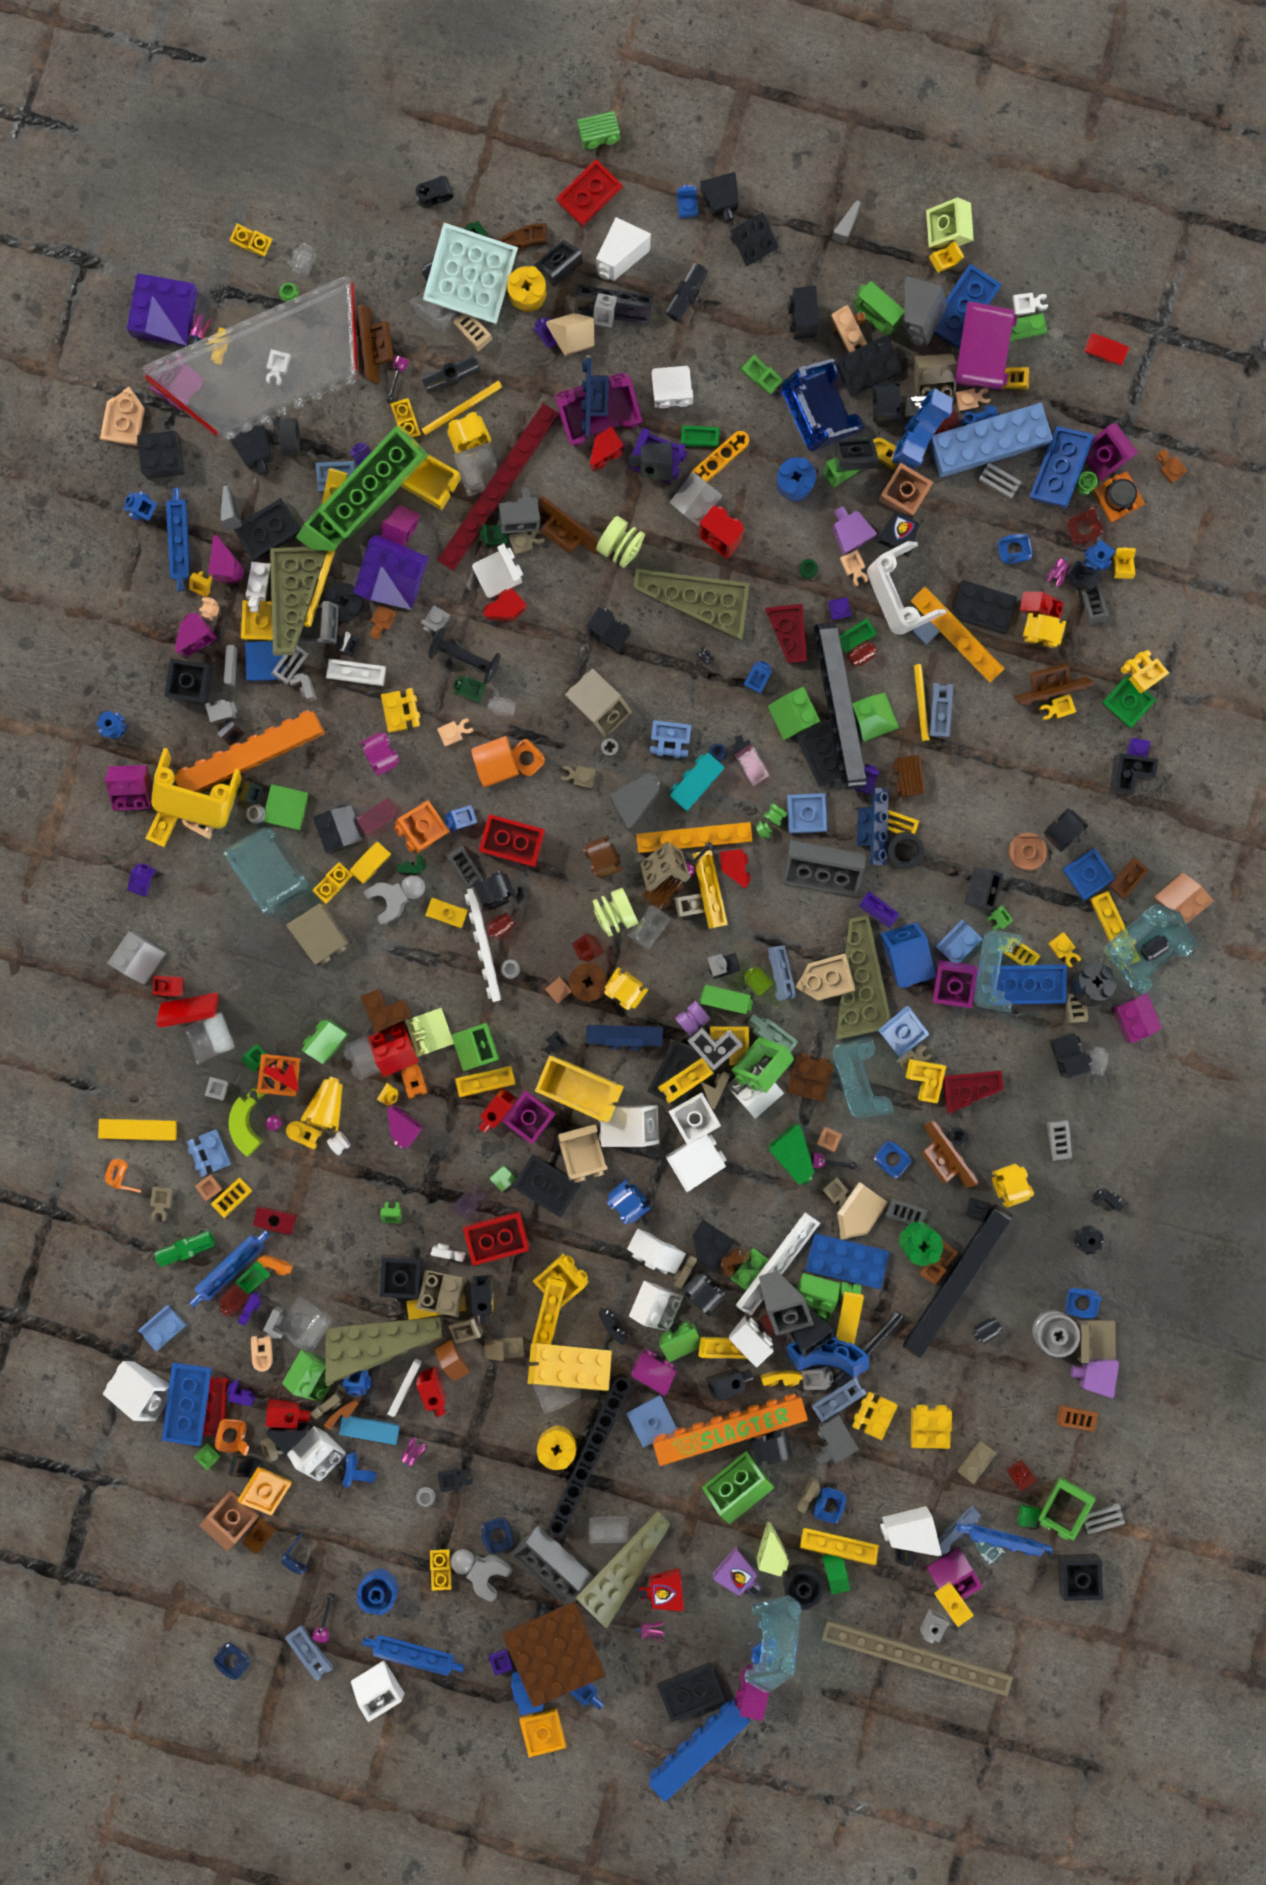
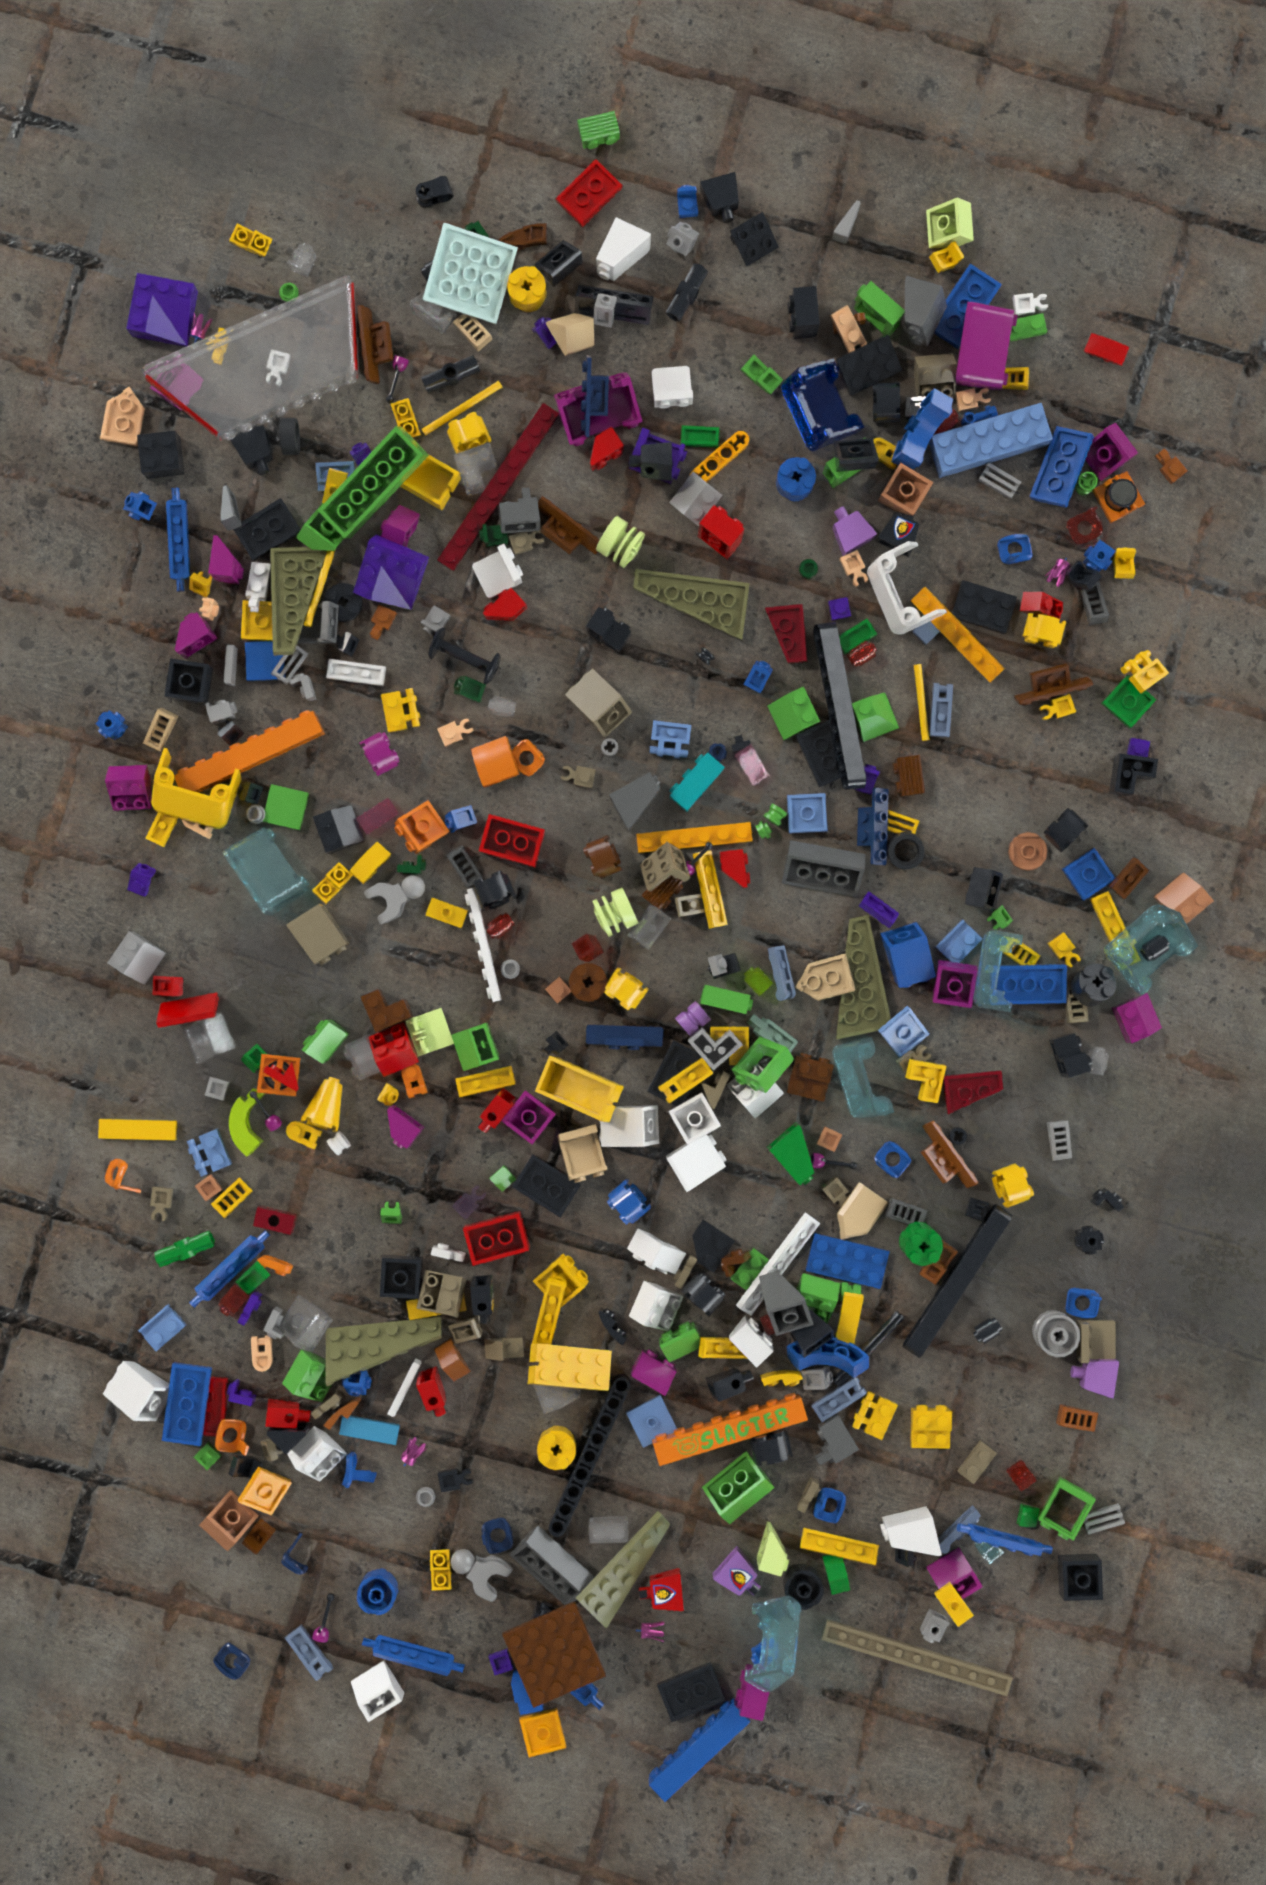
none -> tan slope [143,708,178,752]
none -> light grey brick [666,222,699,256]

